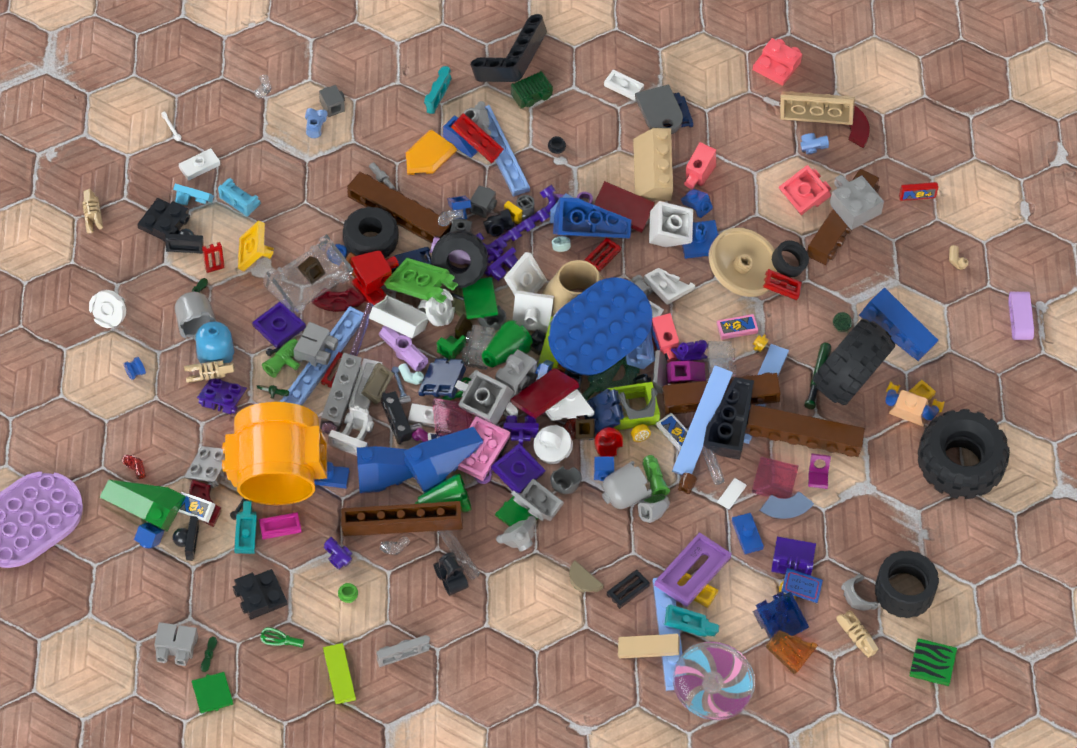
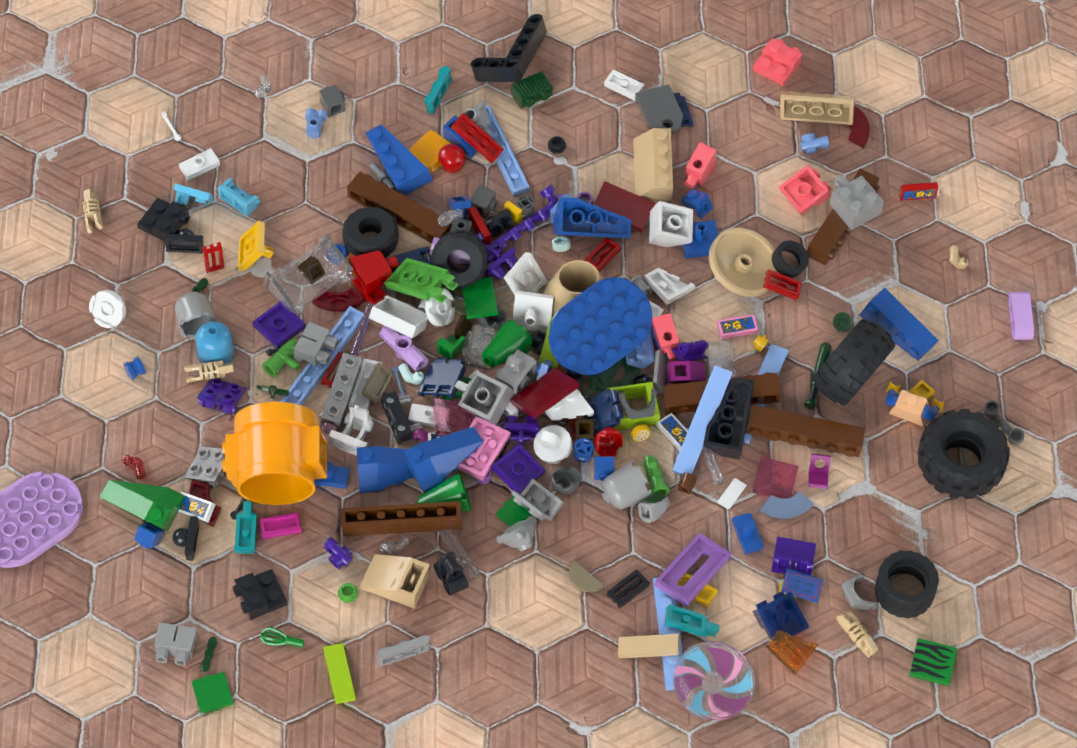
none -> tan slope [359,554,430,609]
none -> blue wedge [366,124,433,196]
none -> red hair [438,143,465,173]
none -> red tile [468,207,491,245]
none -> blue wheel [574,438,594,463]
none -> dark grey bar [984,400,1024,445]

